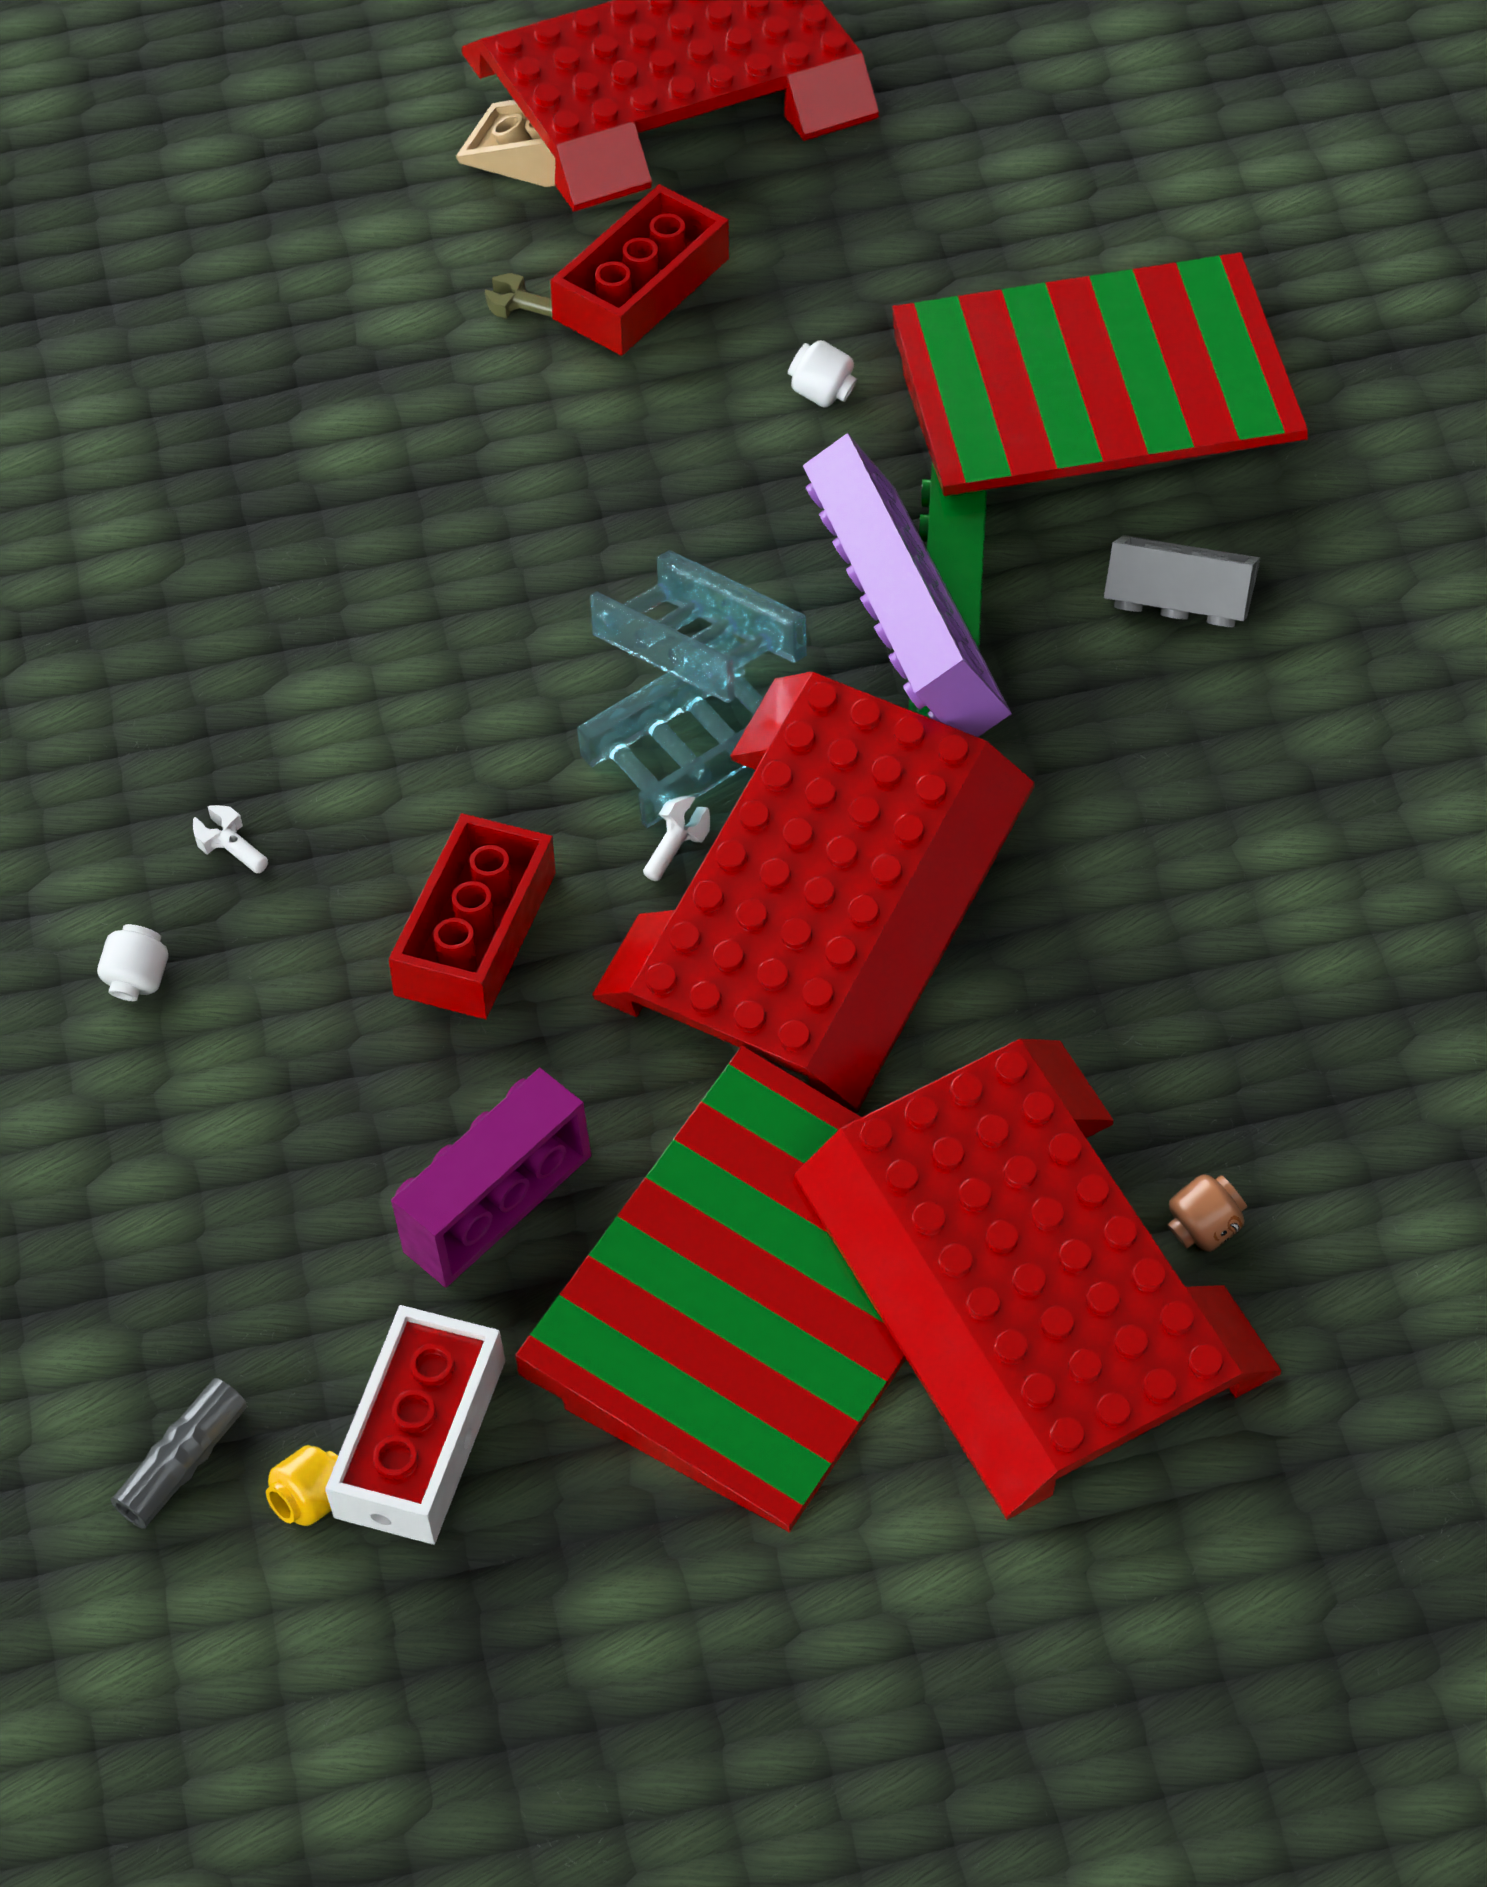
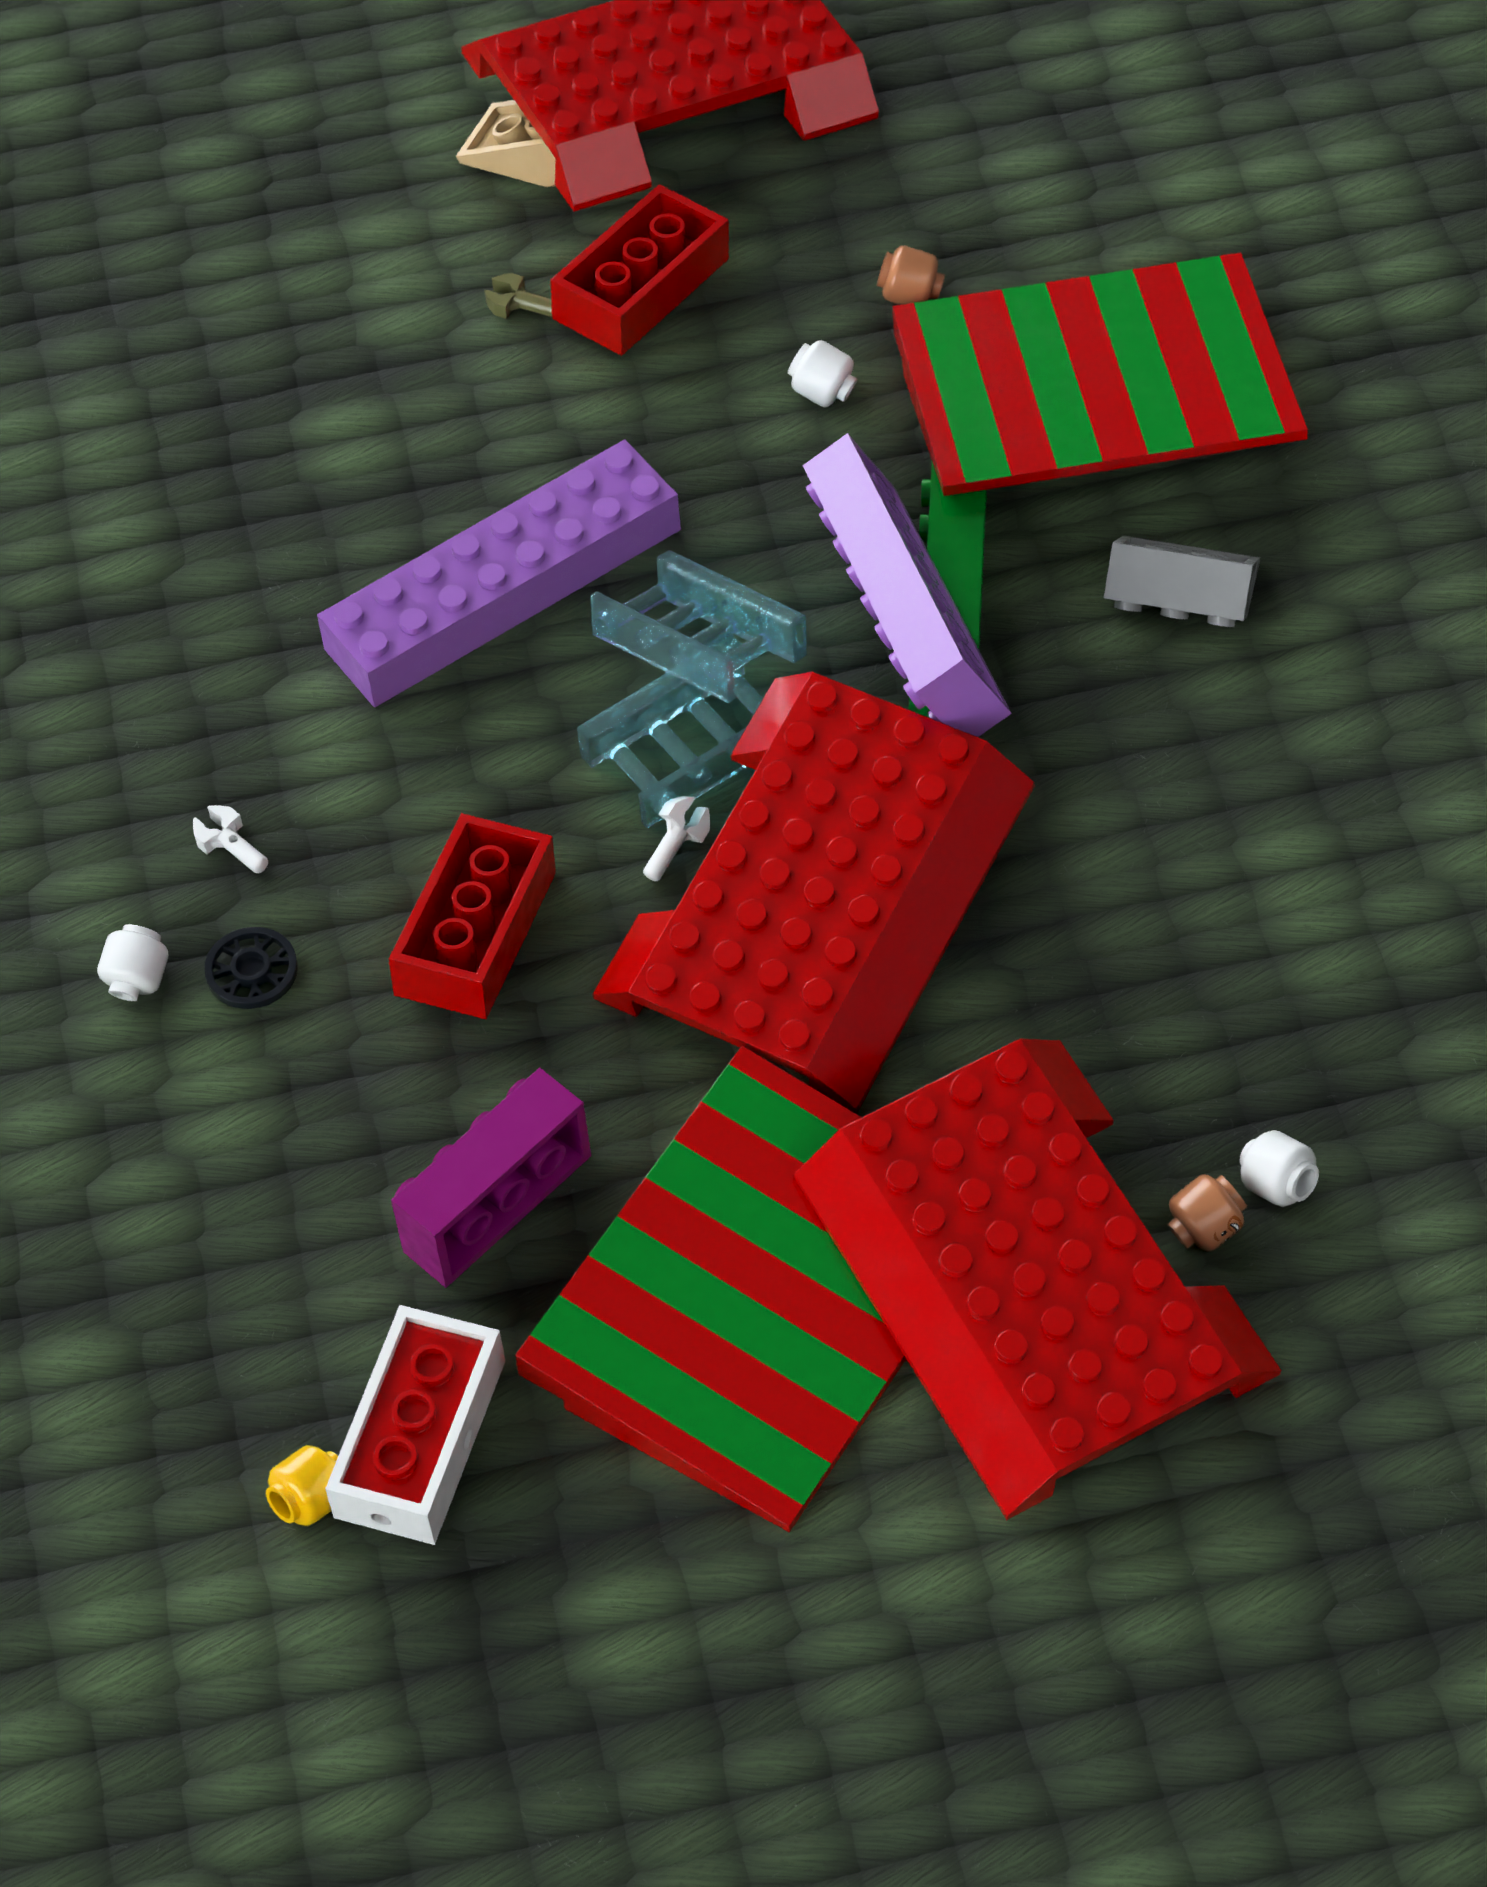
dark grey axle [111,1378,248,1529] -> none
none -> black wheel [204,927,298,1009]
none -> medium lavender brick [317,439,681,708]
none -> nougat head [877,245,945,305]
none -> white head [1240,1130,1319,1207]

